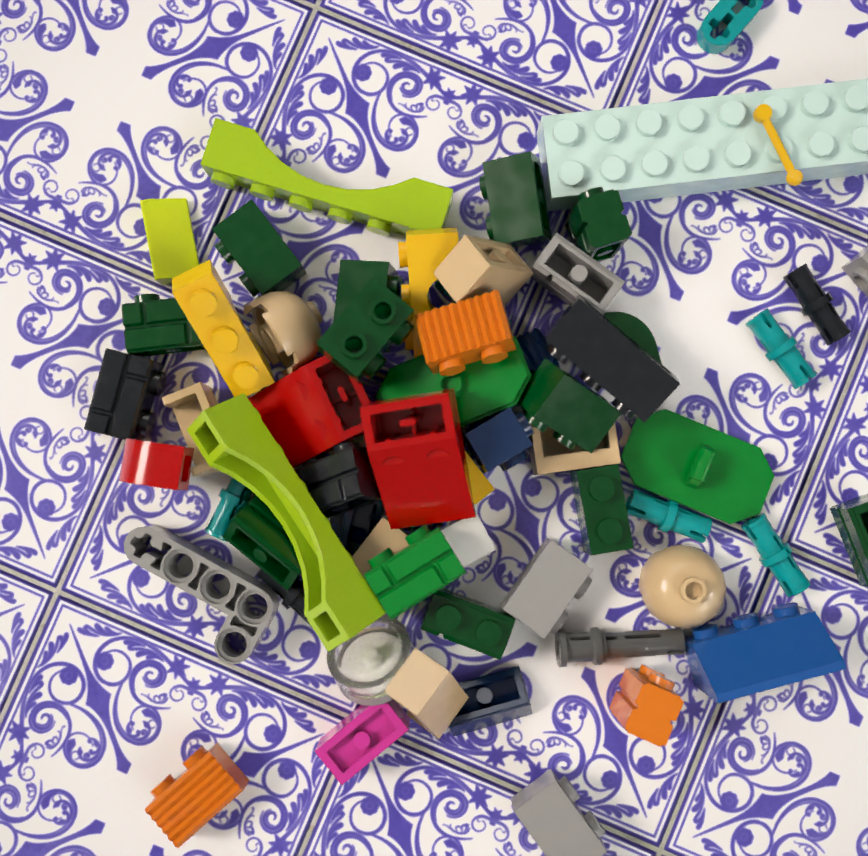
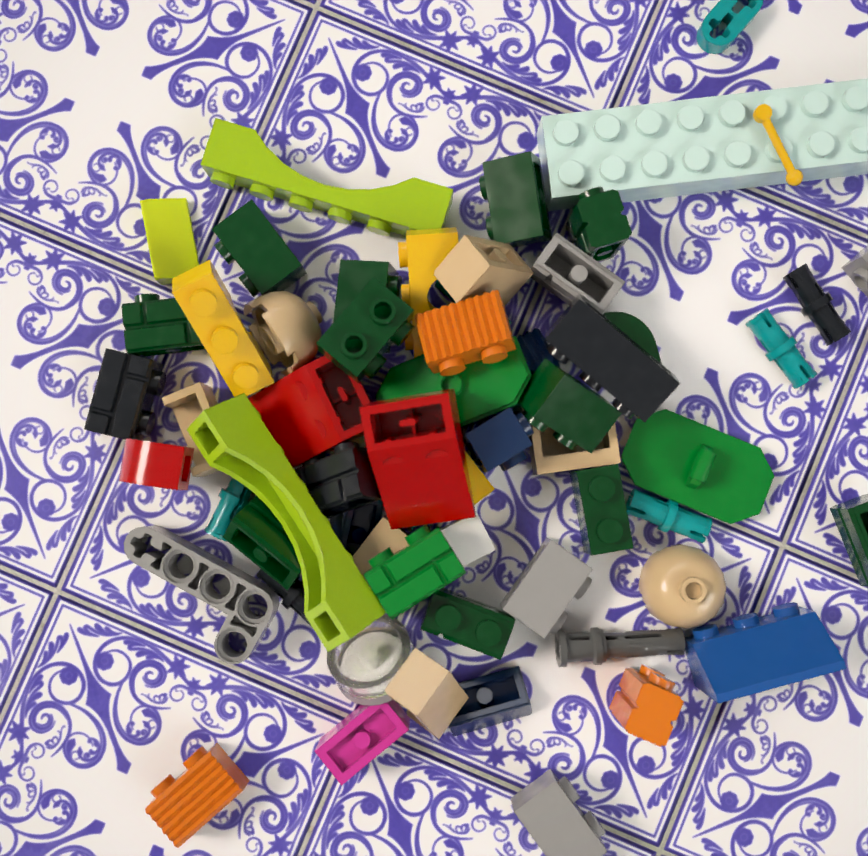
teal pin [741,513,811,597] -> none

